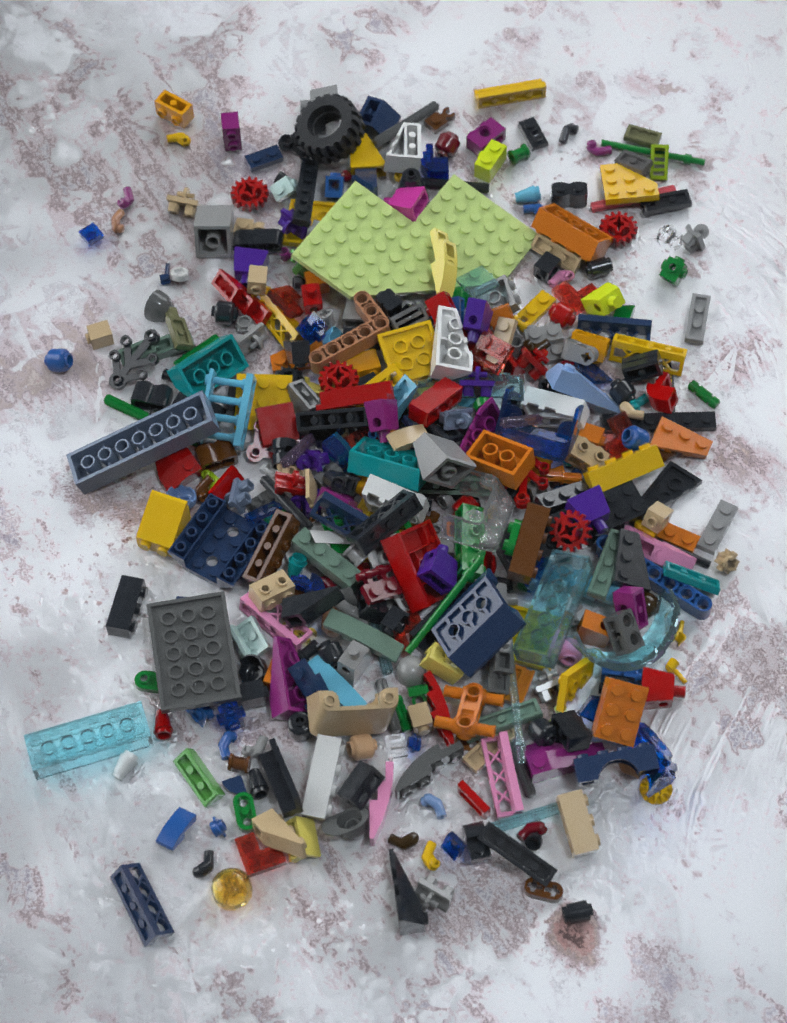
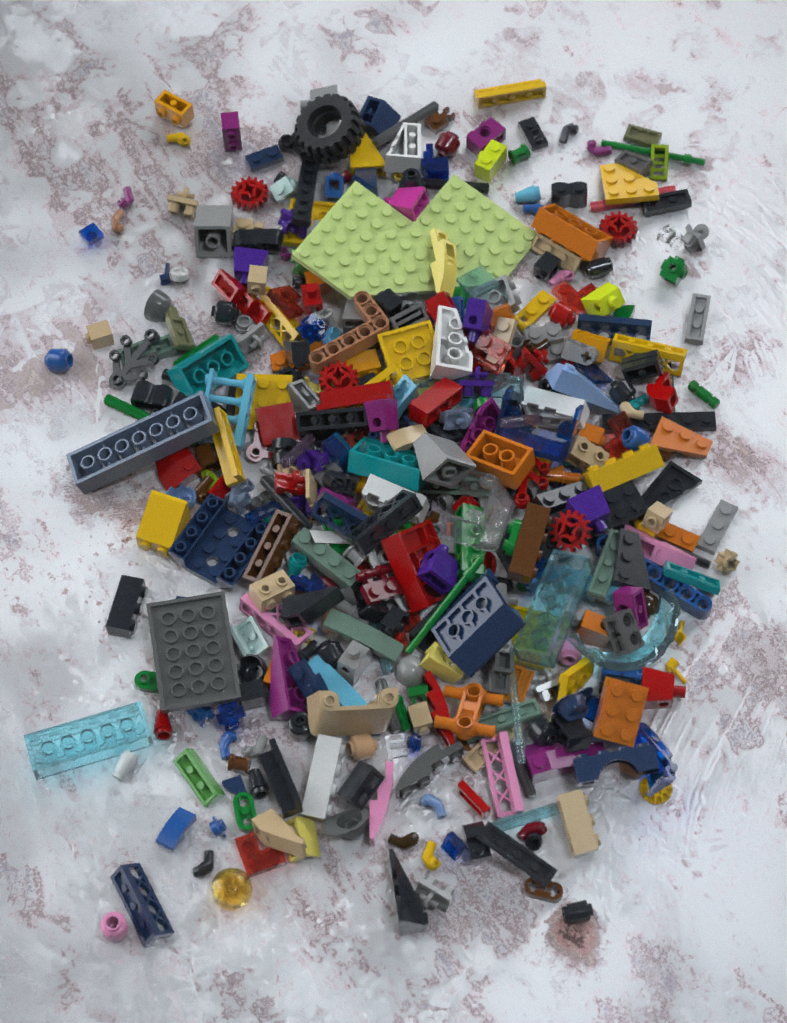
none -> bright pink head [100,912,129,942]
none -> yellow fence [212,407,246,488]
none -> dark blue piece [552,687,593,722]

